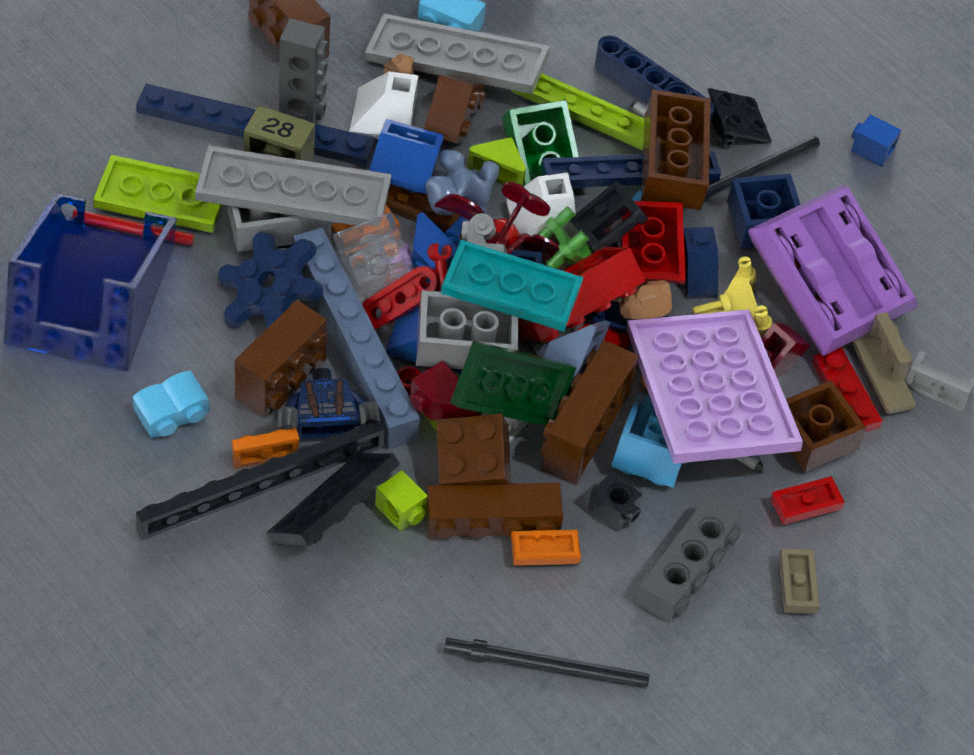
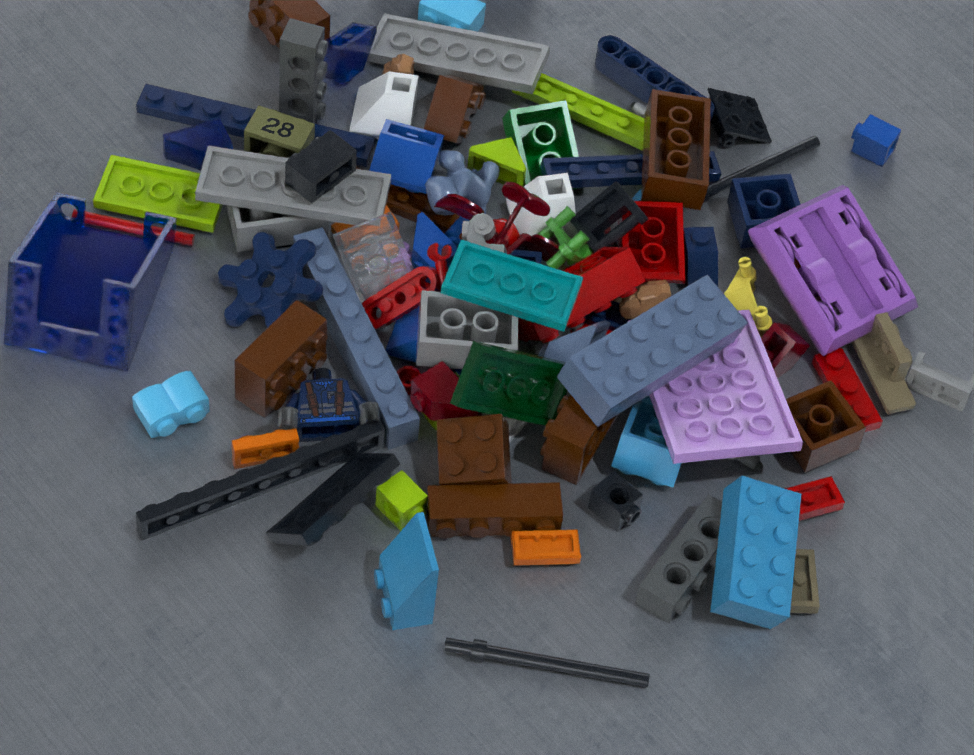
none -> clear blue slope [163,118,233,170]
none -> black brick [285,130,357,204]
none -> clear blue slope [324,22,377,83]
none -> dark azure slope [374,512,439,630]
none -> sand blue brick [557,275,748,427]
none -> dark azure brick [710,476,801,629]

